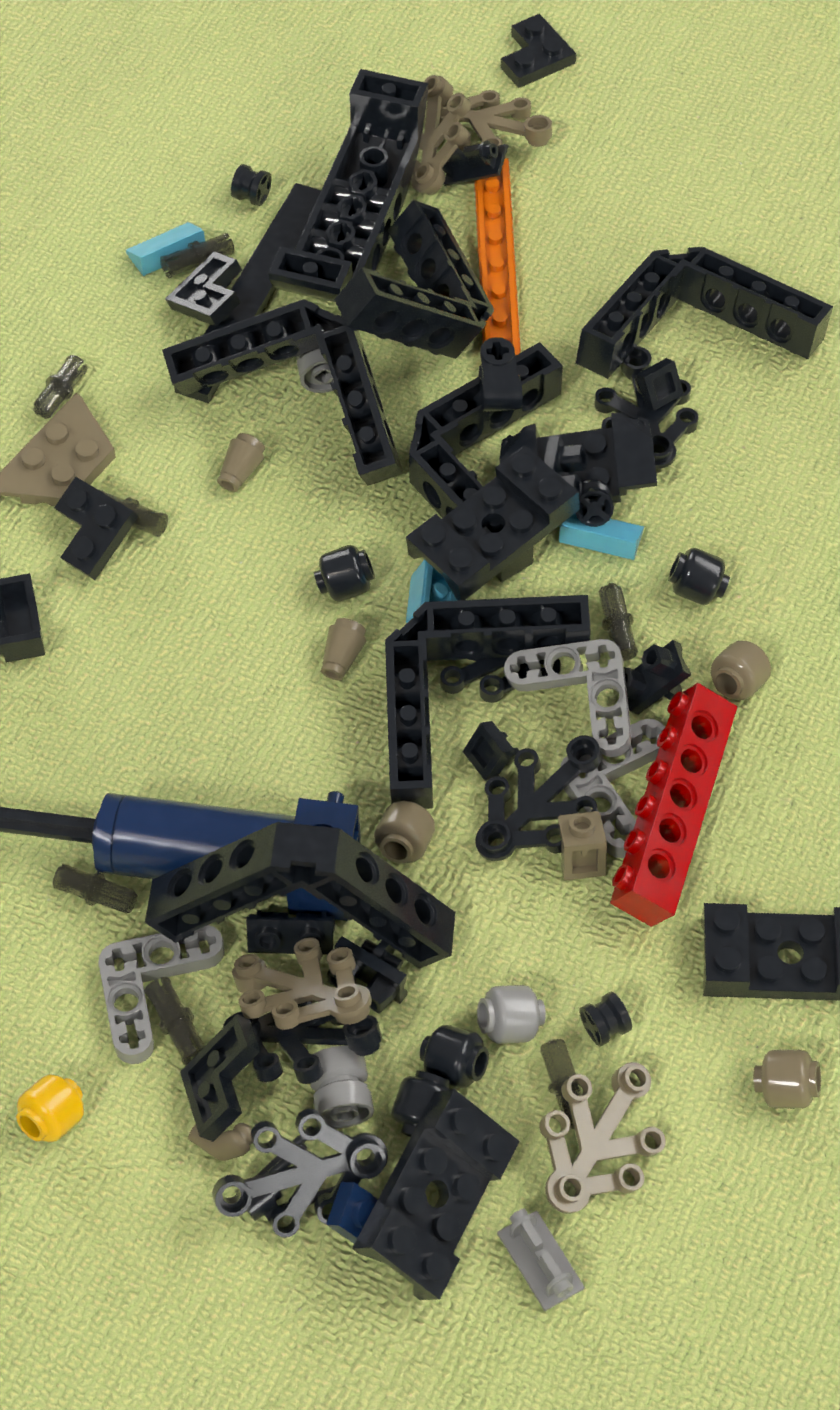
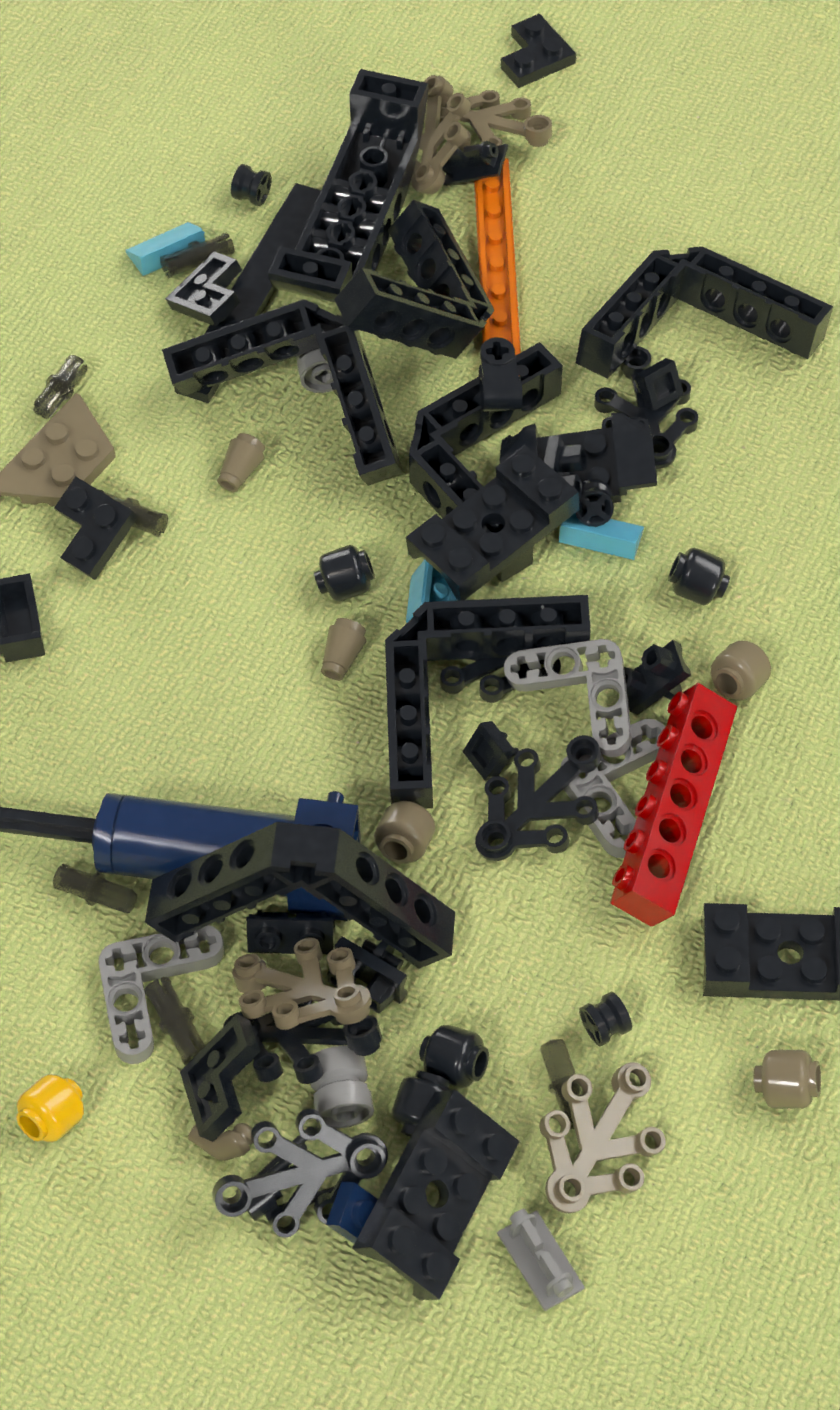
light grey head [477,985,546,1044] -> none
dark tan bracket [558,811,607,881] -> none
clear smoke axle [599,583,638,661] -> none

